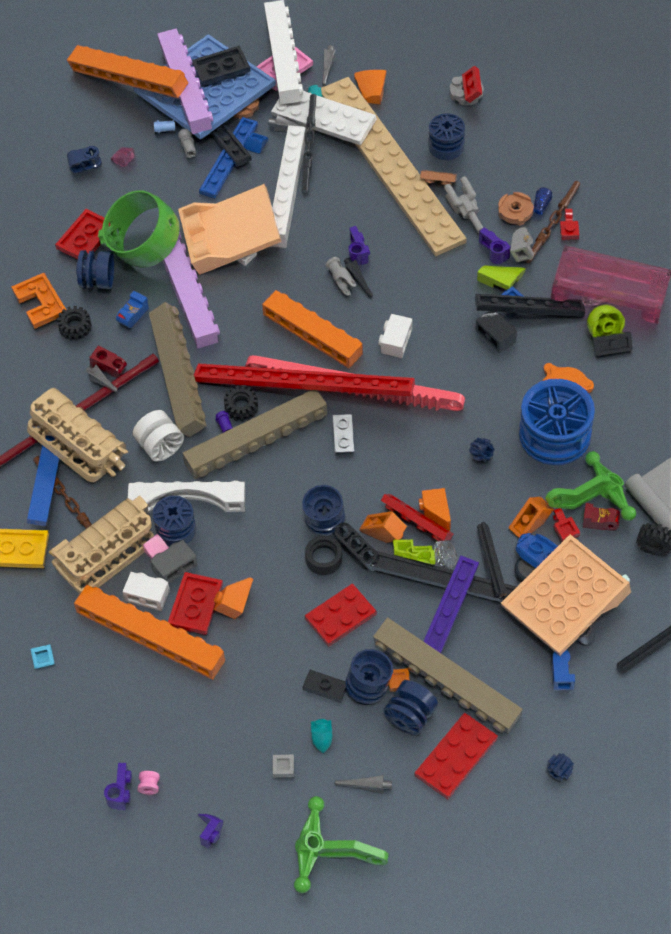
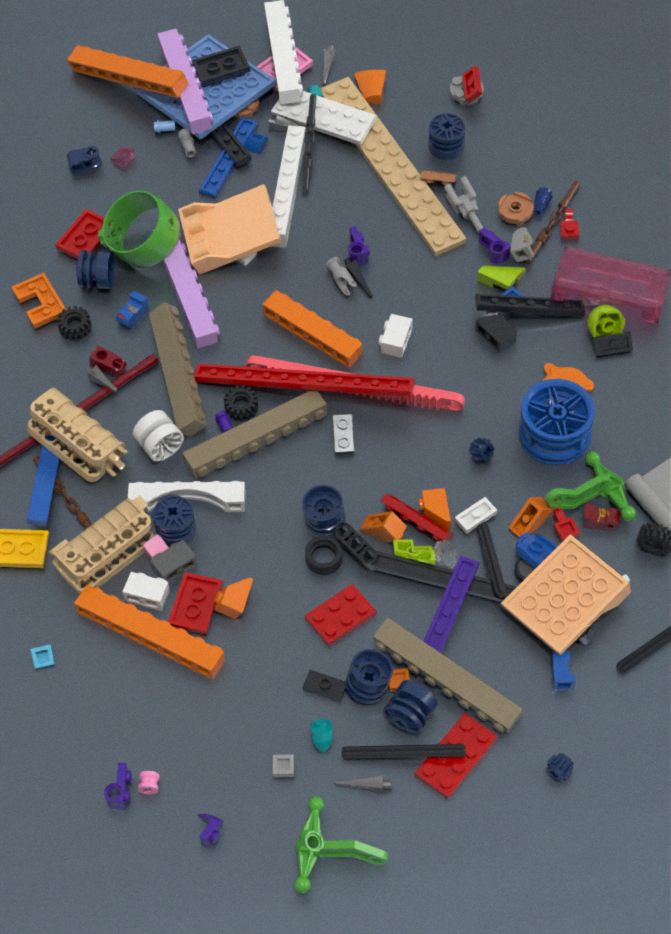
none -> black axle [342,744,466,759]
none -> white plate [454,497,497,534]

